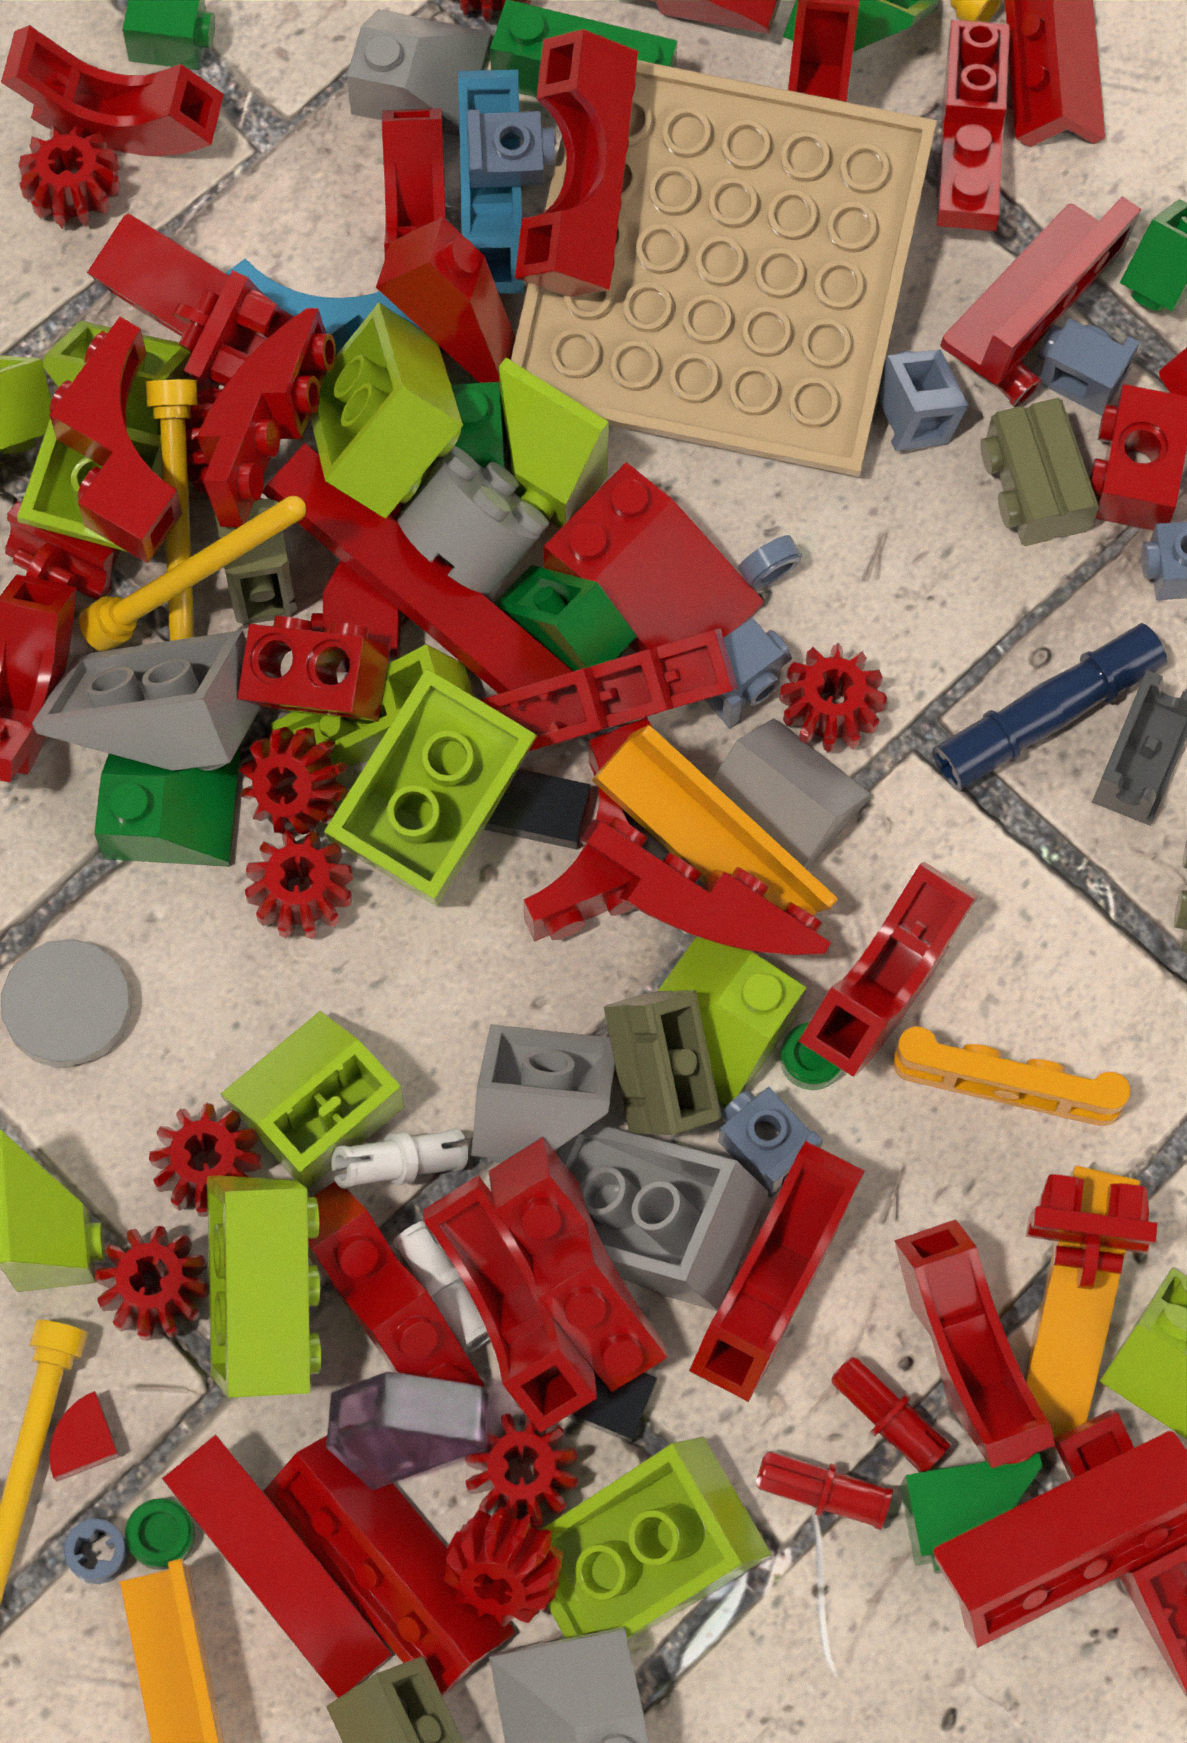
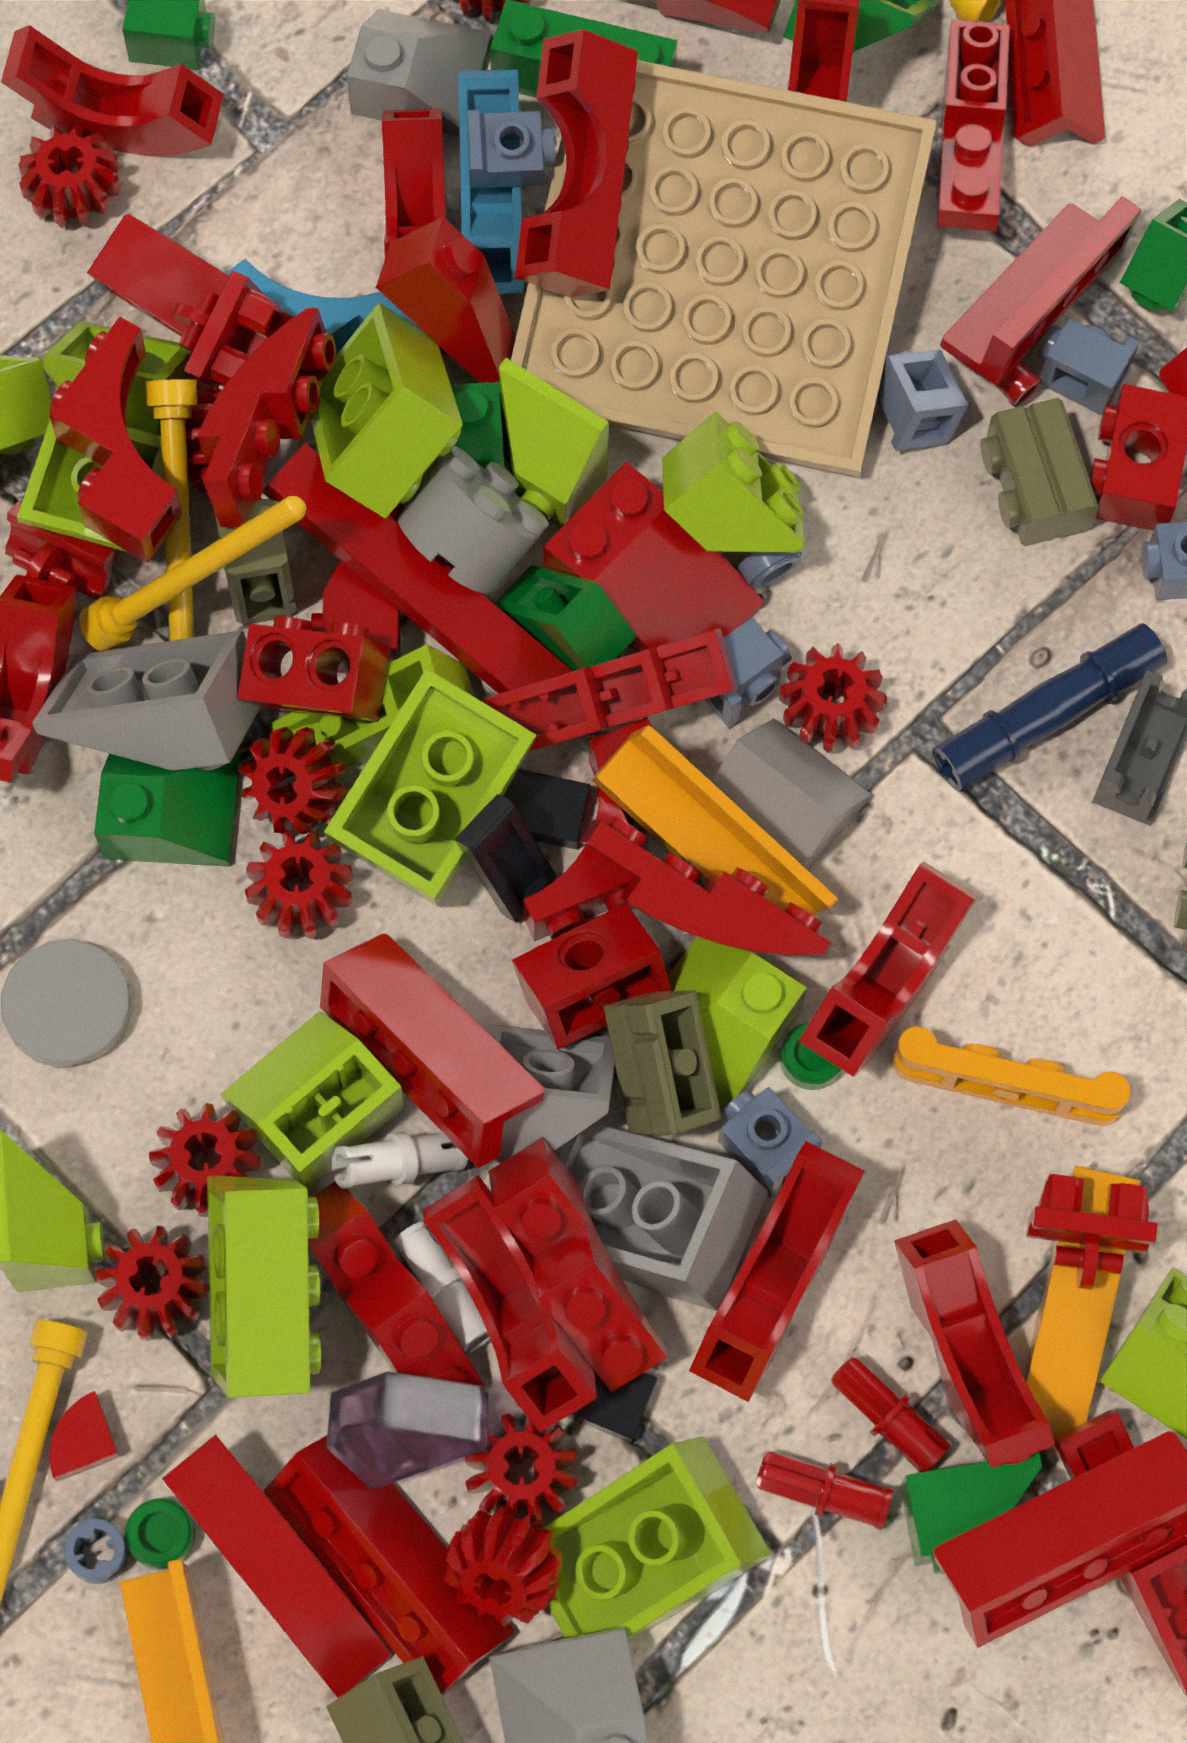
none -> panel [320,934,544,1168]
none -> black tile [454,794,558,923]
none -> red brick [512,903,672,1050]
none -> lime slope [662,411,805,552]

